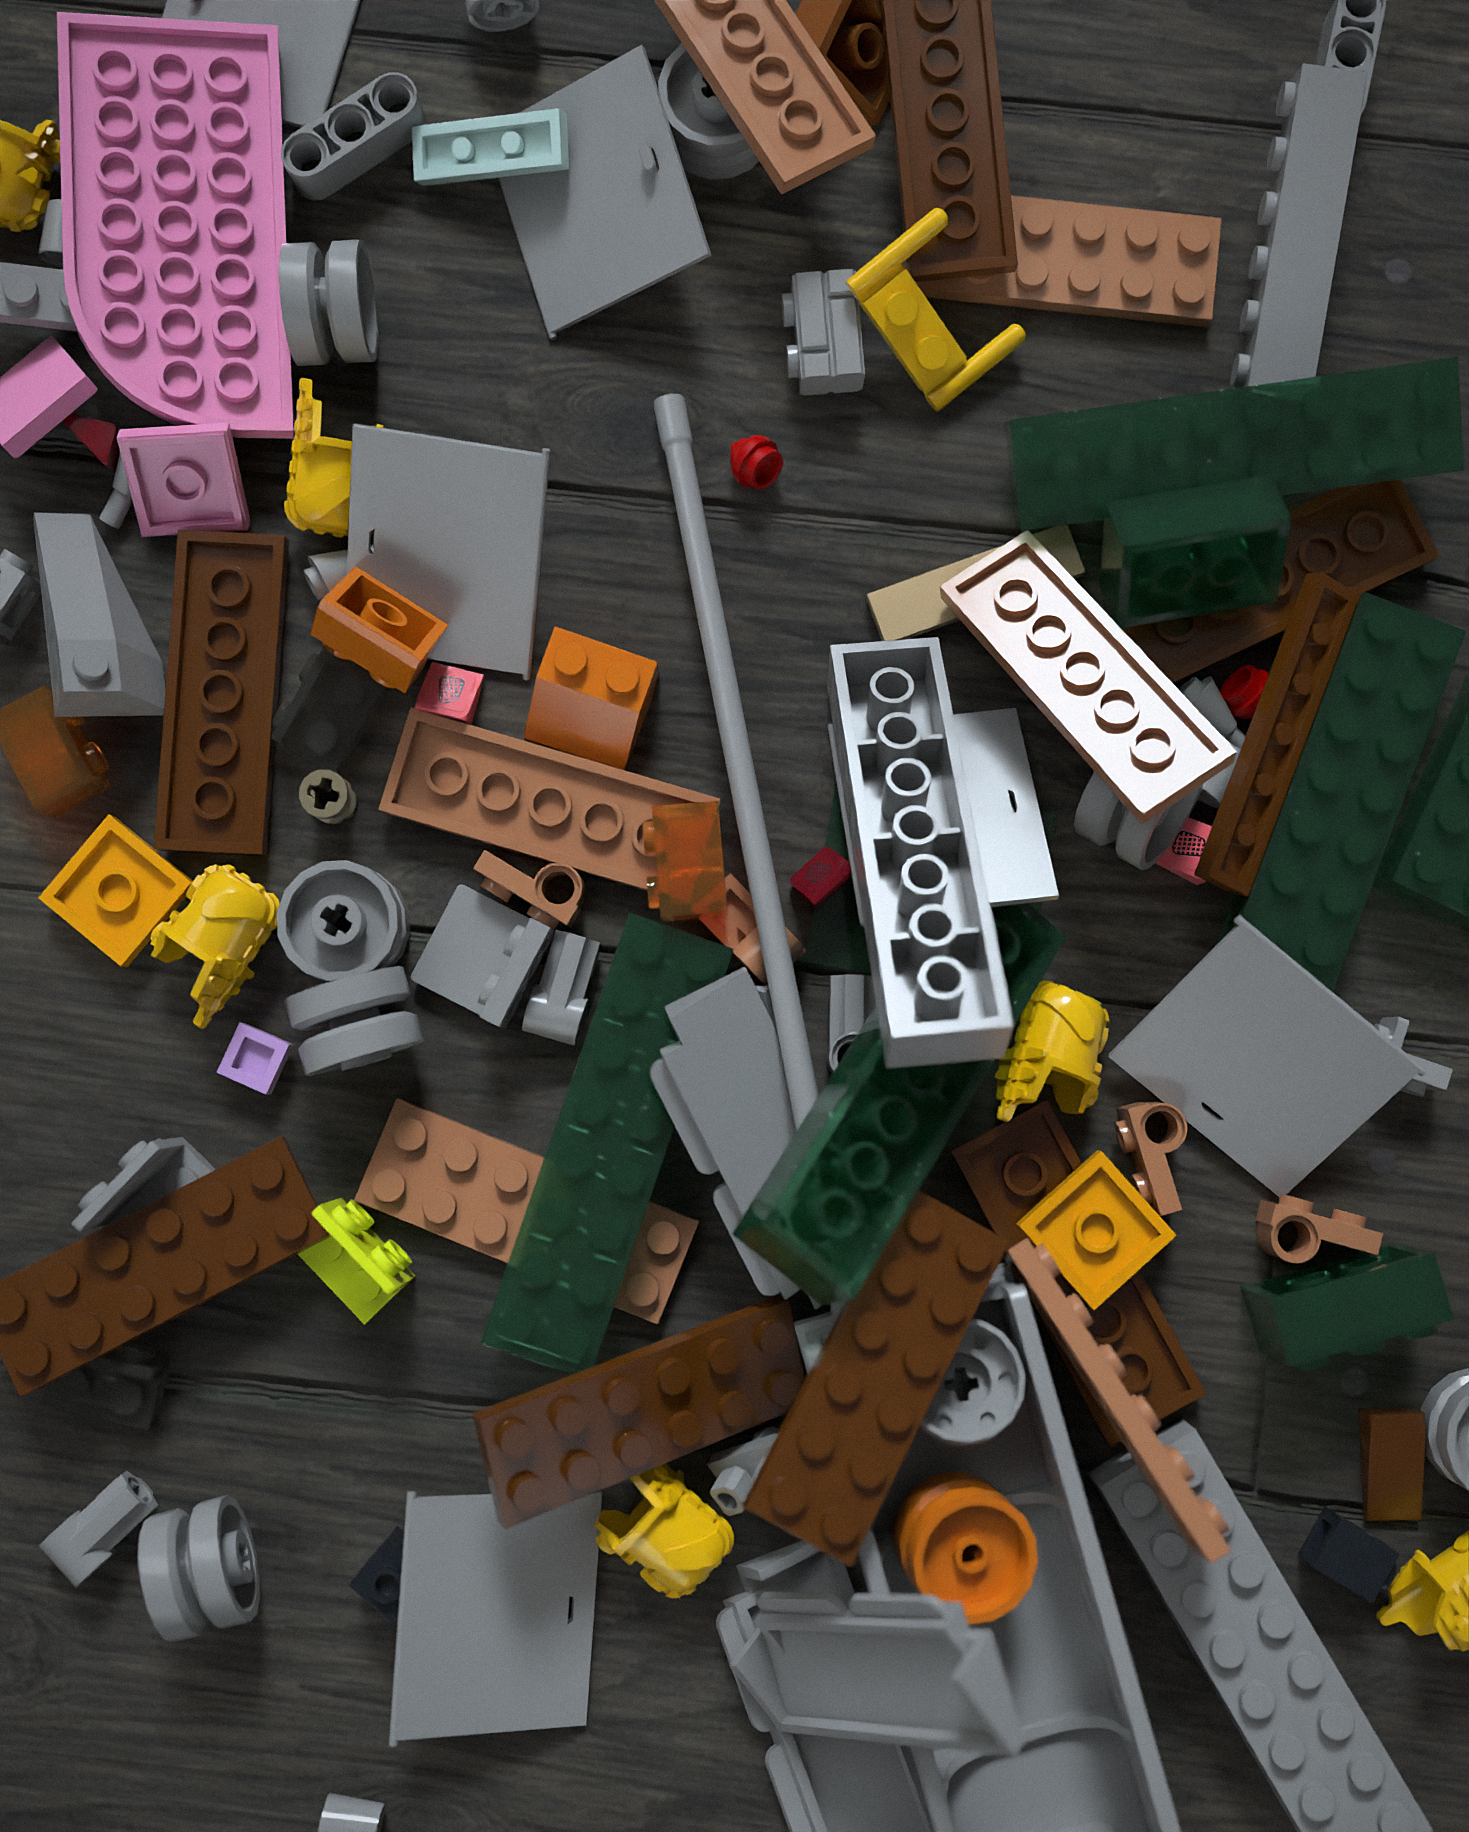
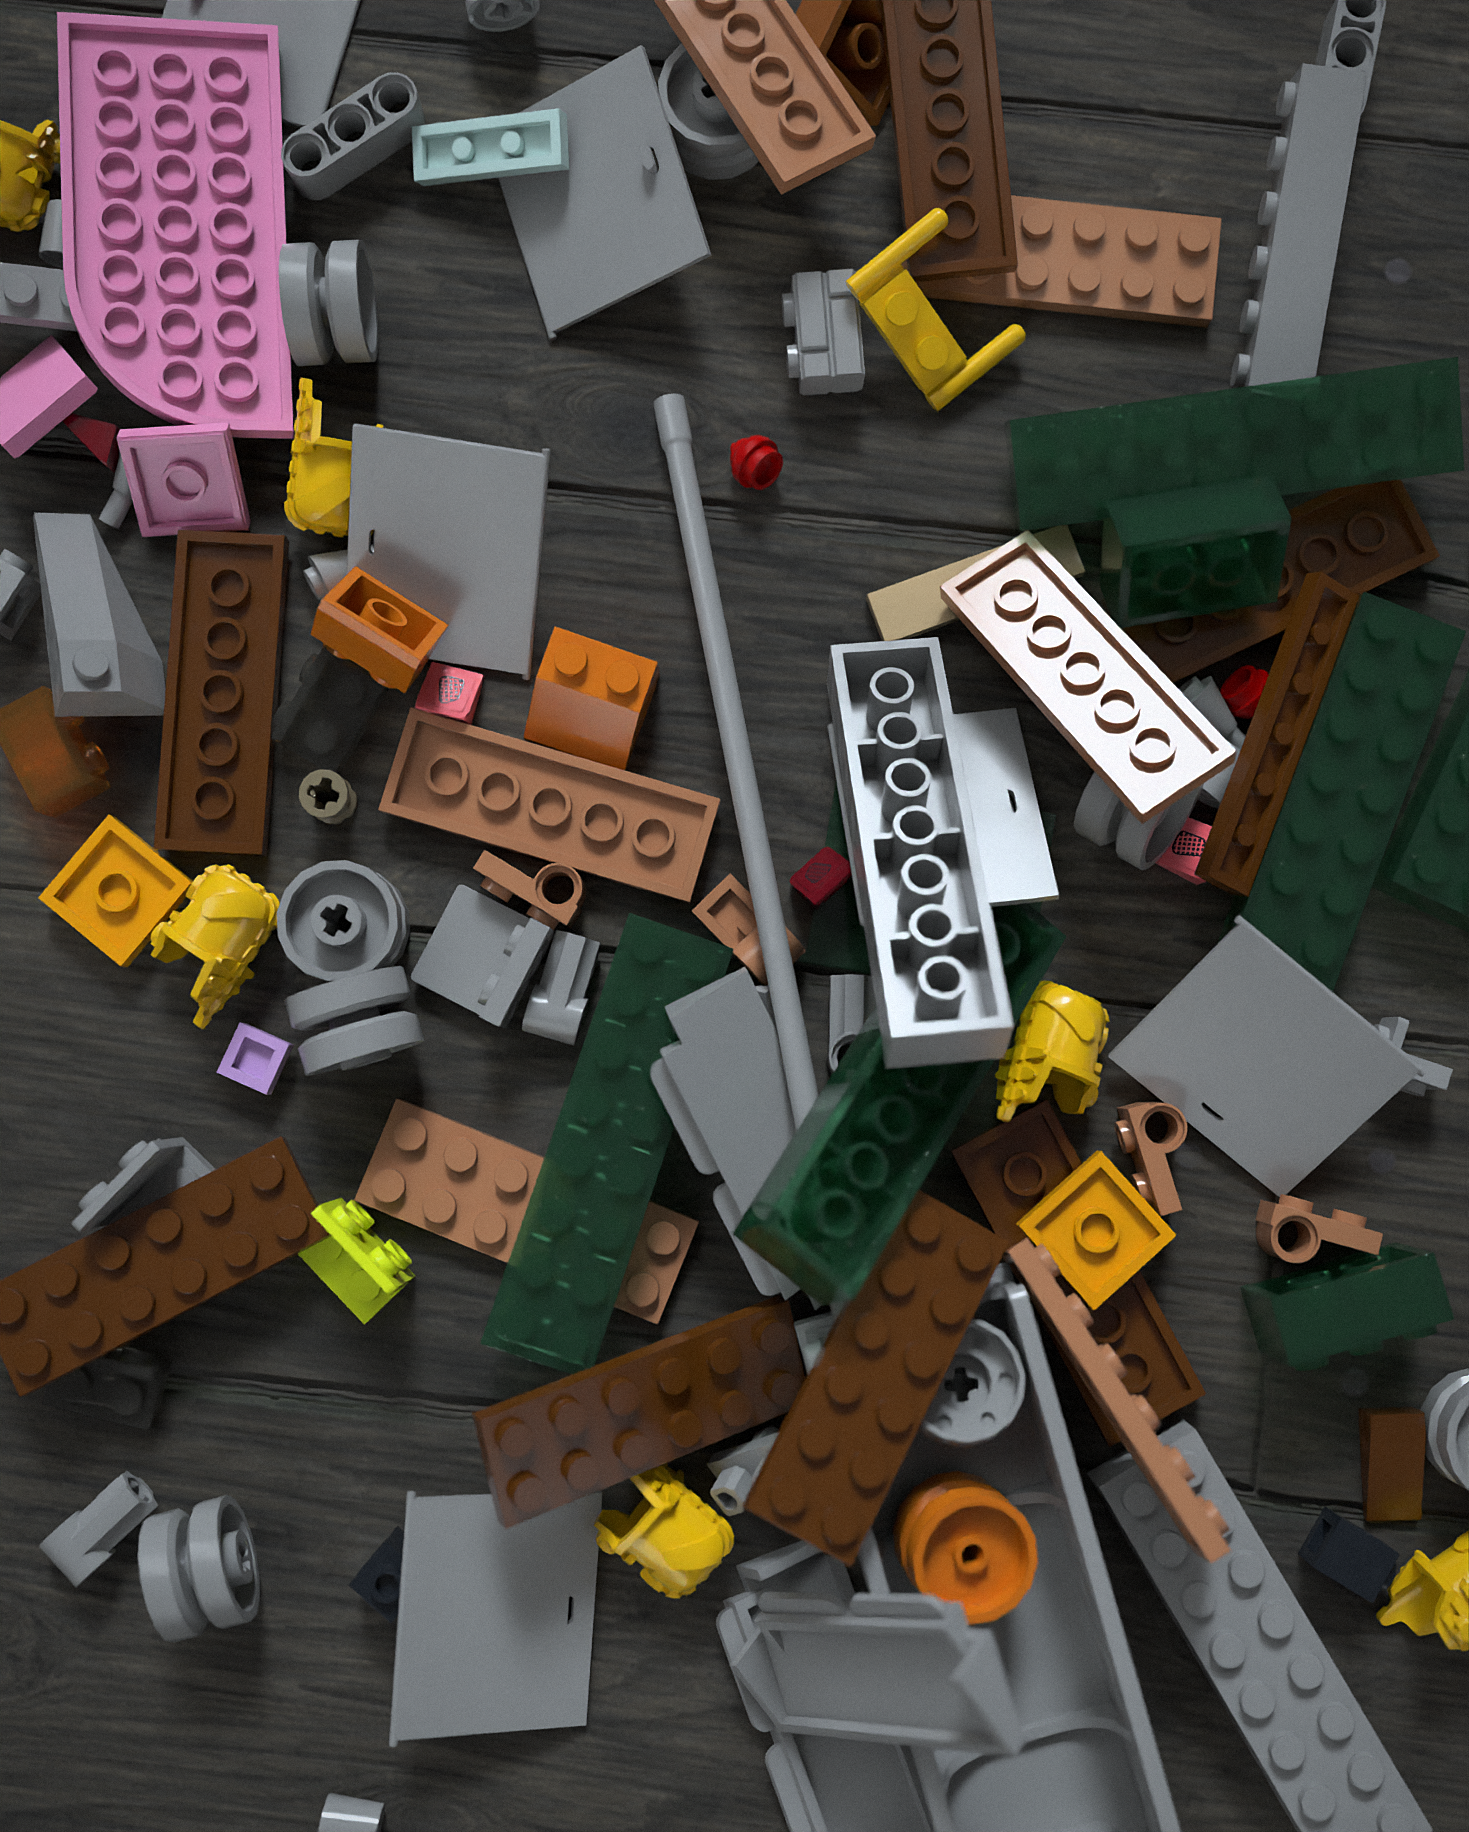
clear orange brick [642,801,728,921] -> none

